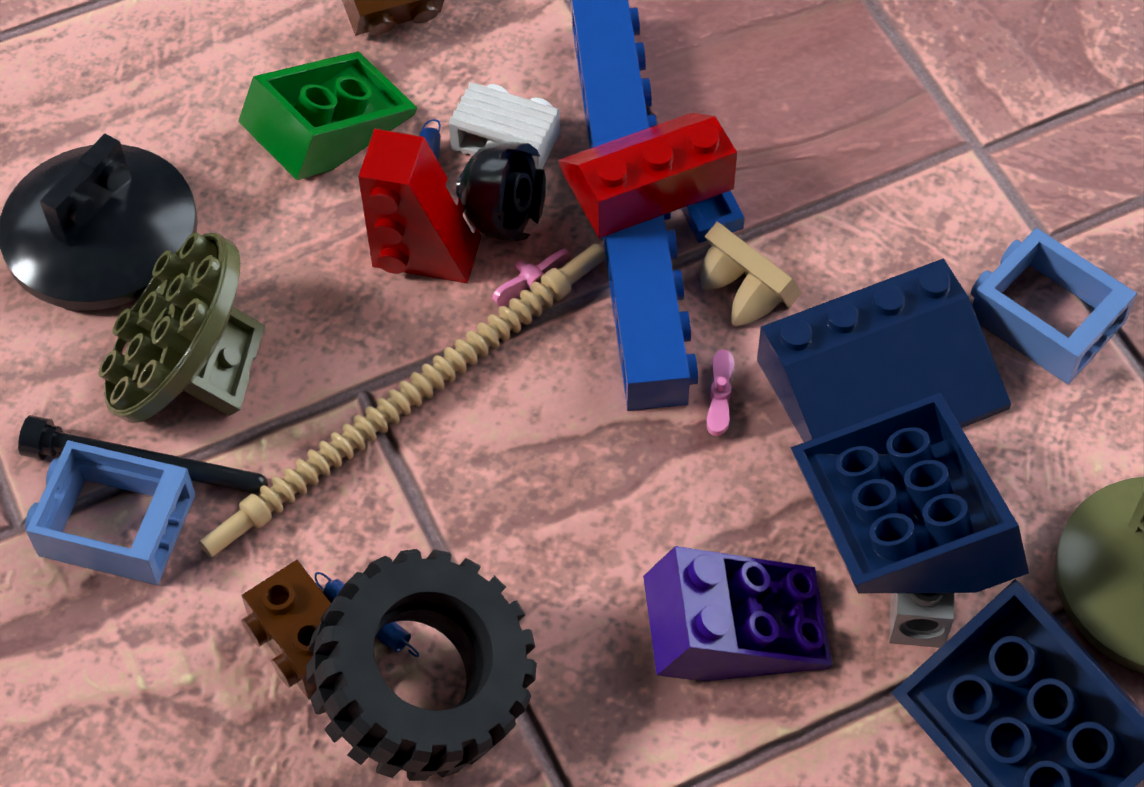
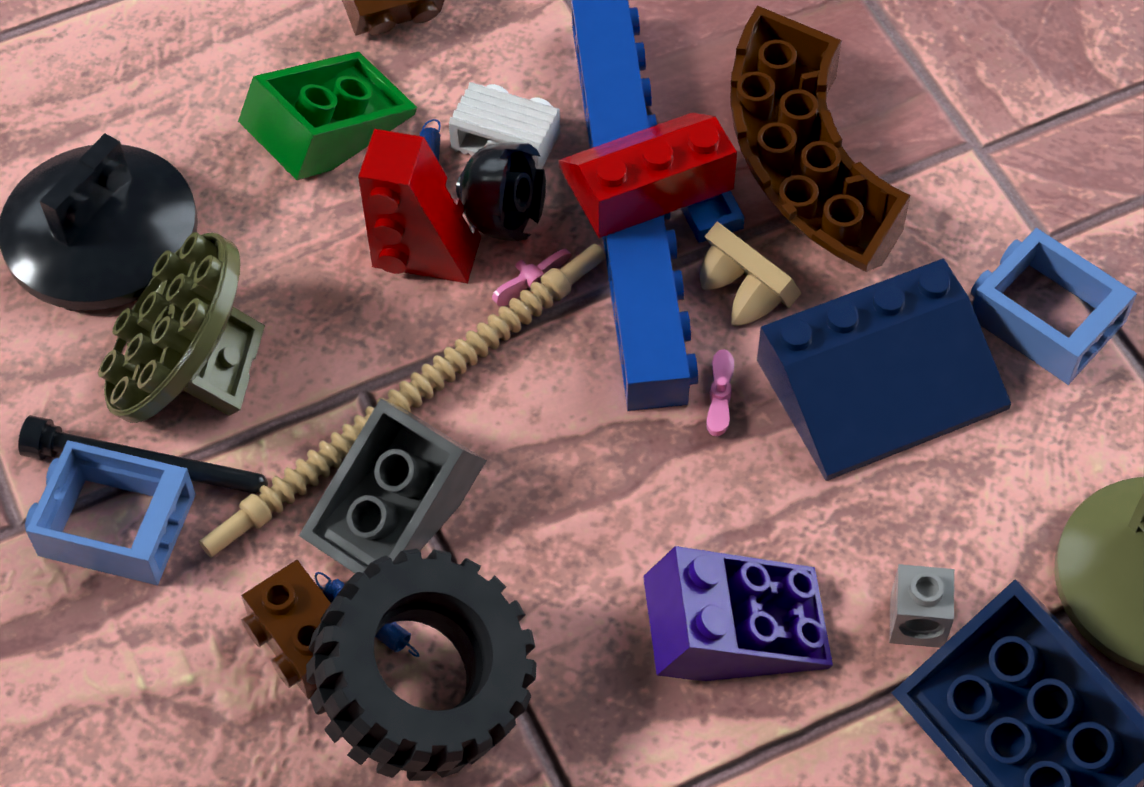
dark blue slope [791,392,1029,594] -> none
none -> dark grey slope [299,398,487,573]
none -> reddish brown brick [730,5,911,272]

